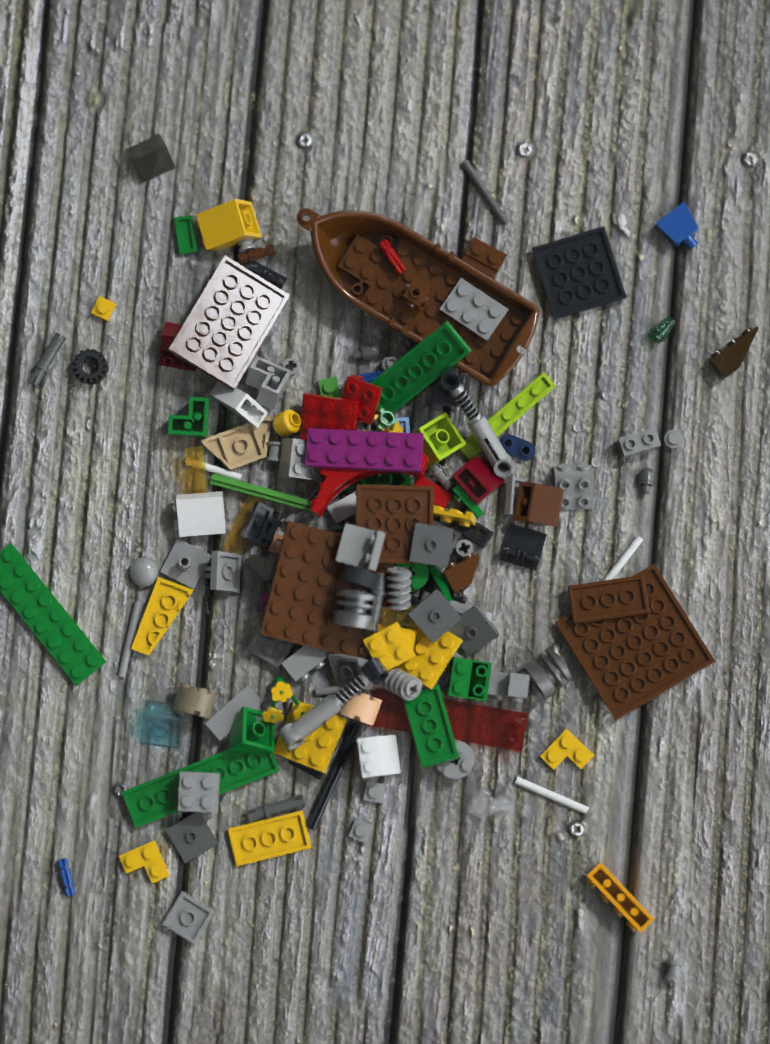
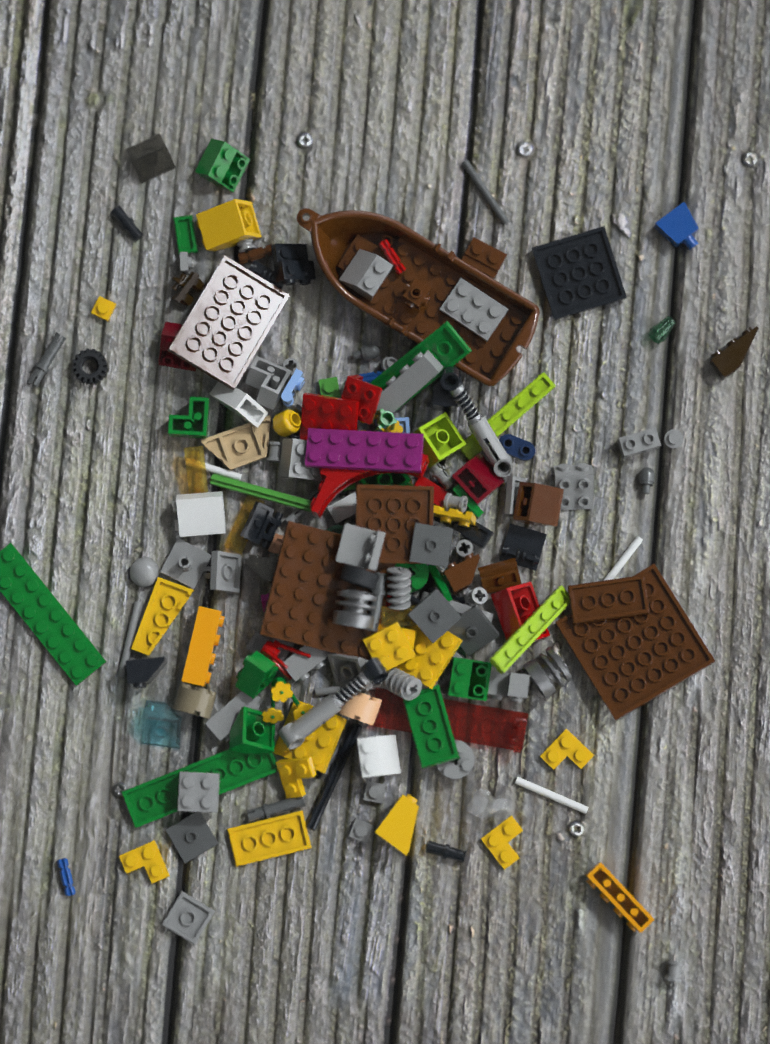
none -> black pin [111,205,144,242]
none -> black slope [126,657,168,689]
none -> dark brown hips [171,272,205,306]
none -> light grey plate [180,252,193,274]
none -> light orange brick [181,606,225,687]
none -> green slope [195,138,250,193]
none -> green brick [235,651,279,699]
none -> red plant [260,640,311,680]
none -> black plate [271,244,316,286]
none -> yellow plate [276,757,317,798]
none -> light blue plate [281,368,305,407]
none -> light grey slope [339,249,393,301]
none -> yellow slope [375,794,419,855]
none -> light grey brick [377,350,443,413]
none -> black pin [426,840,467,863]
none -> light grey bush [443,493,468,512]
none -> light grey bush [464,587,488,607]
none -> reddish brown plate [478,558,521,594]
none -> yellow plate [481,815,523,870]
none -> lime tile [489,585,570,674]
none -> red slope [491,582,550,641]

